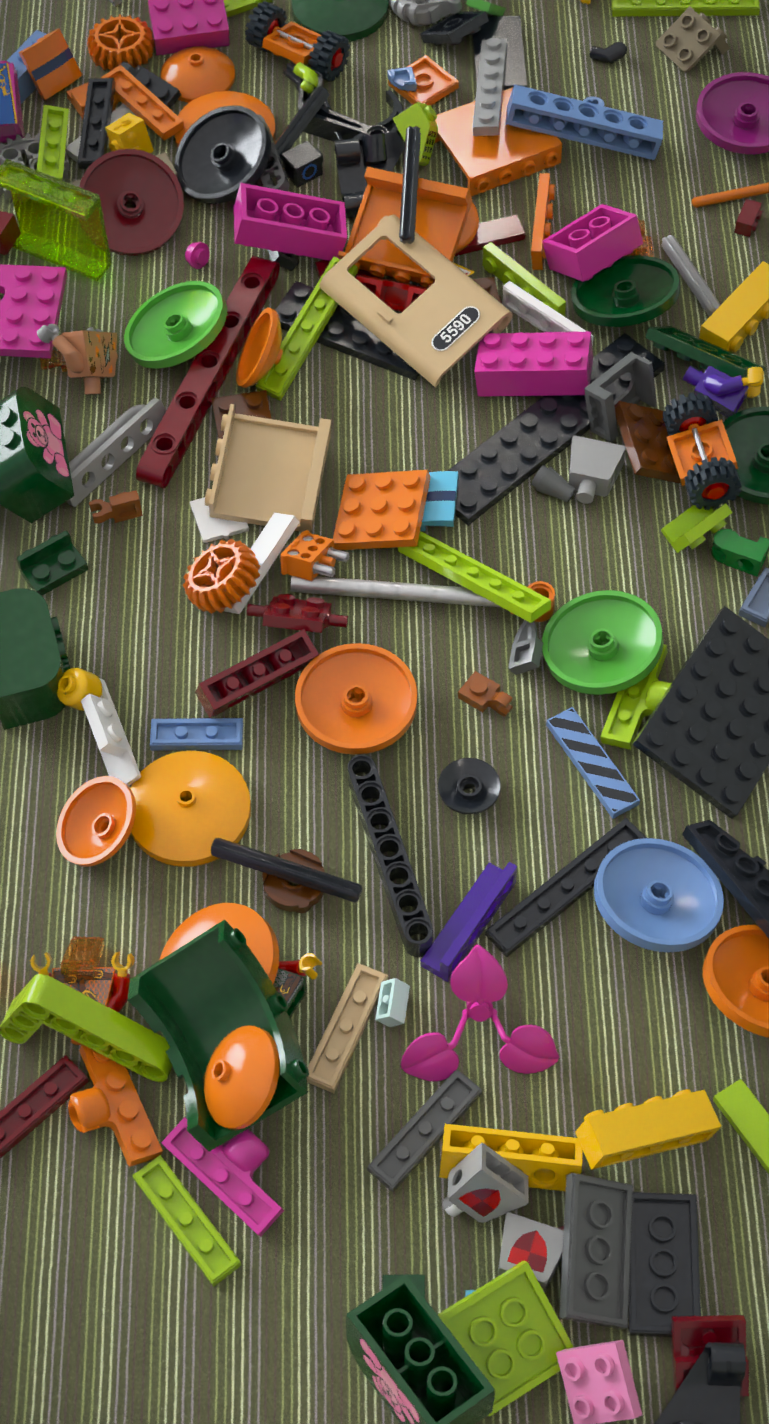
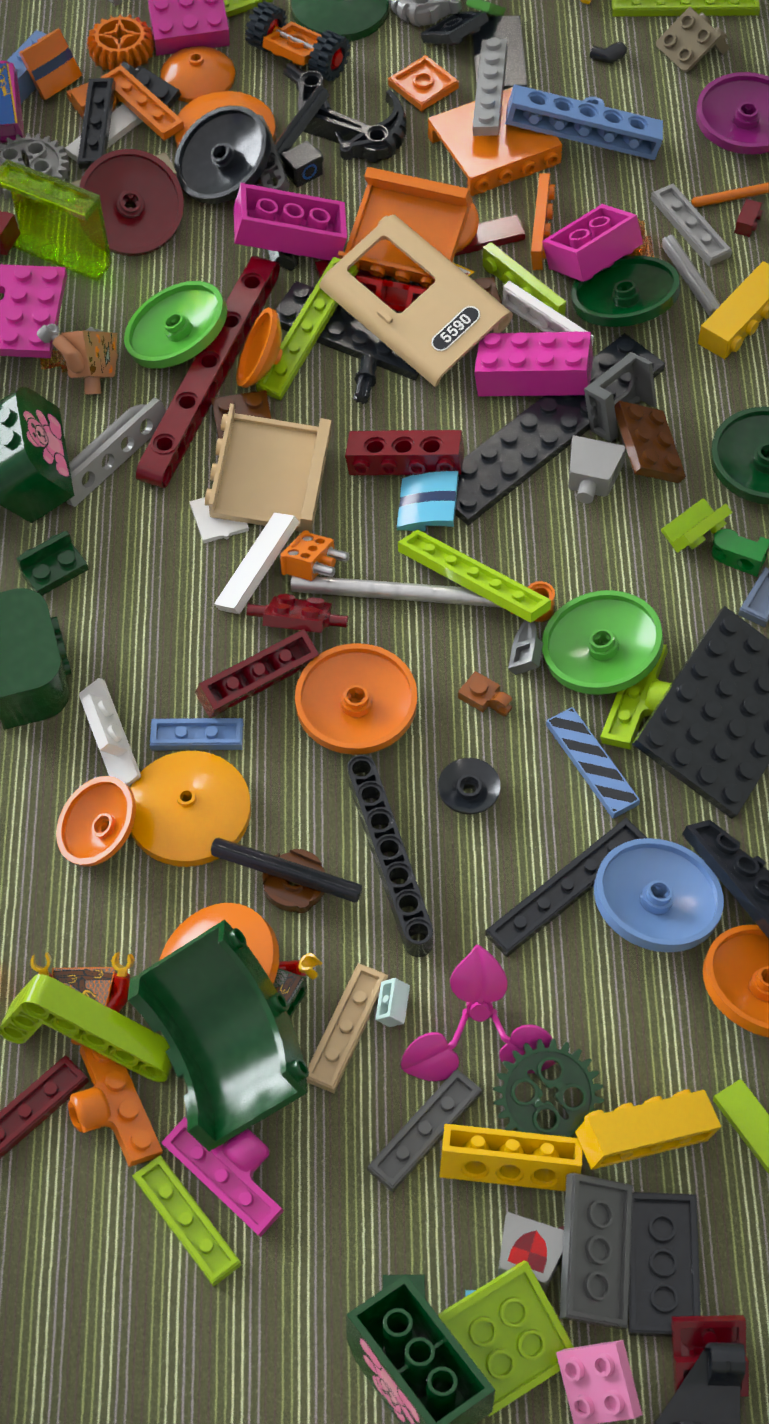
lime plate [35,104,69,186] -> none
yellow head [57,668,102,711] -> none
clear orange tile [60,936,105,976] -> none
dark orange plate [89,490,143,524] -> none
yellow head [105,113,154,153] -> none
orange gear [183,539,261,614] -> none
dark pink plate [185,242,210,269] -> none
orange dish [204,1025,280,1130] -> none
lime arm [293,62,318,93] -> none
orange plate [333,470,431,550] -> none
black panel [334,132,405,218] -> none
medium blue tile [387,67,417,91] -> none
lime slope [393,102,438,166] -> none
black axle [399,126,421,244] -> none
dark purple fence [420,862,517,982] -> none
light grey torso [443,1142,528,1223] -> none
dark grey cone [531,465,576,503] -> none
dark green plate [645,326,766,378] -> none
plate [663,392,742,510] -> none
dark purple torso [682,365,764,418] -> none
none -> dark red brick [345,430,465,475]
none -> black axle [354,354,378,404]
none -> dark green gear [493,1039,604,1137]
none -> light grey tile [651,183,732,267]

